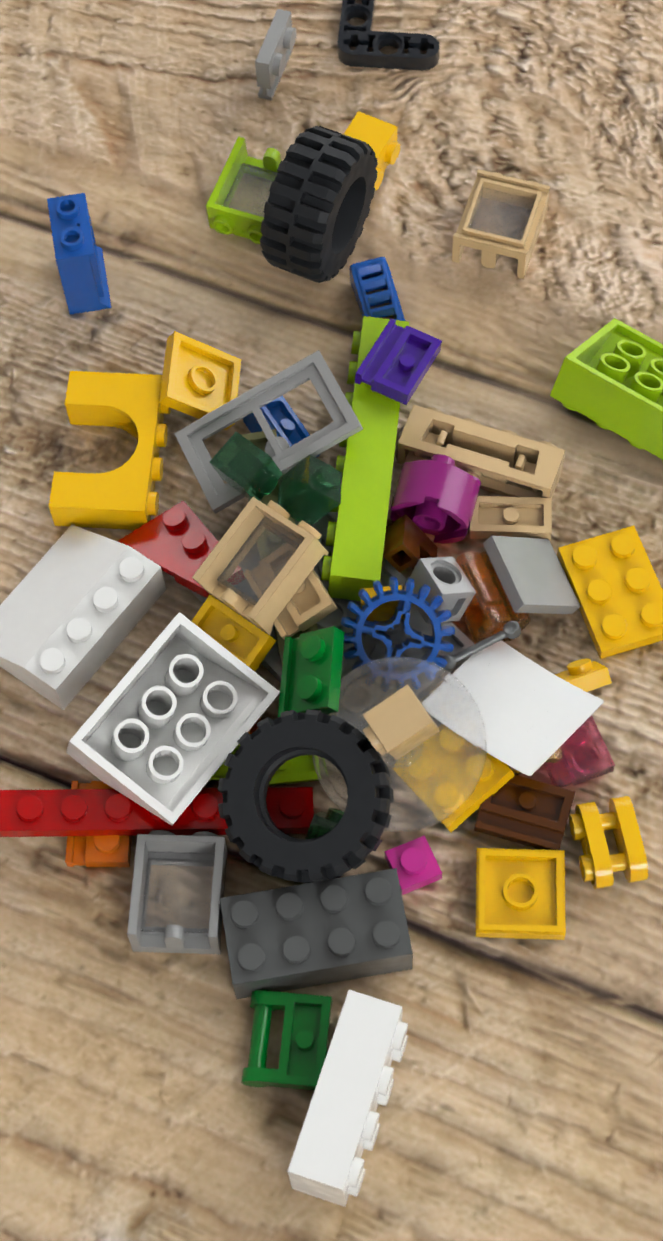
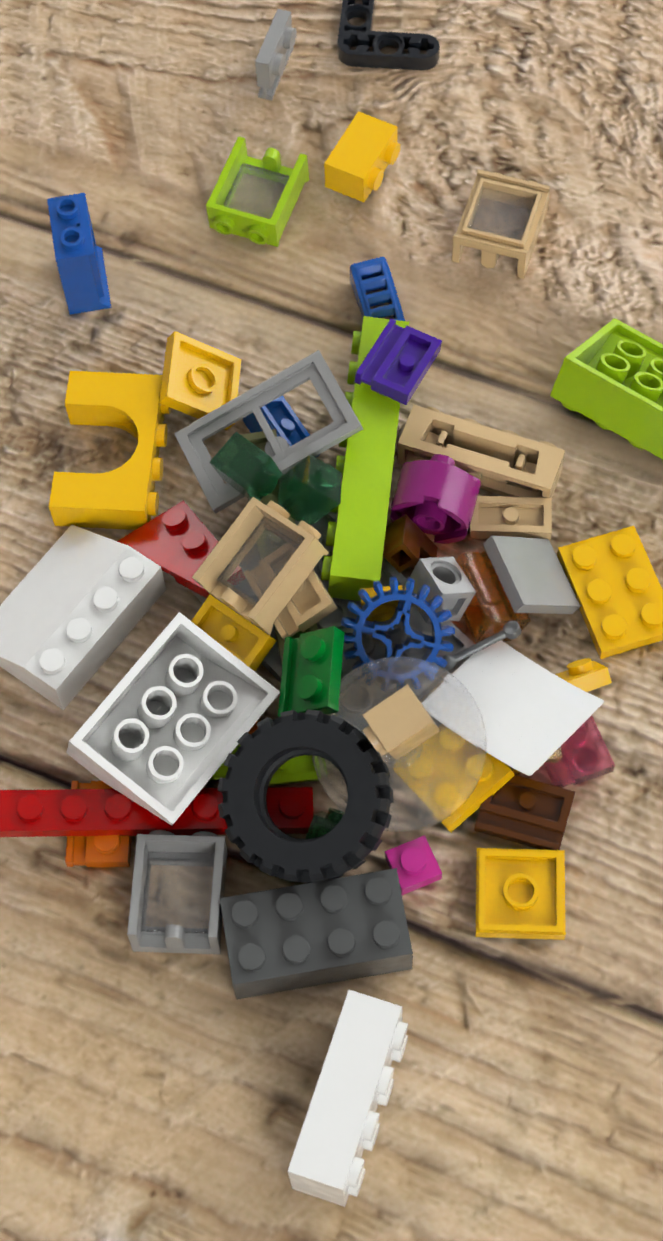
green plate [241,990,332,1090] -> none
black tyre [260,126,378,283] -> none
yellow brick [569,796,648,889] -> none

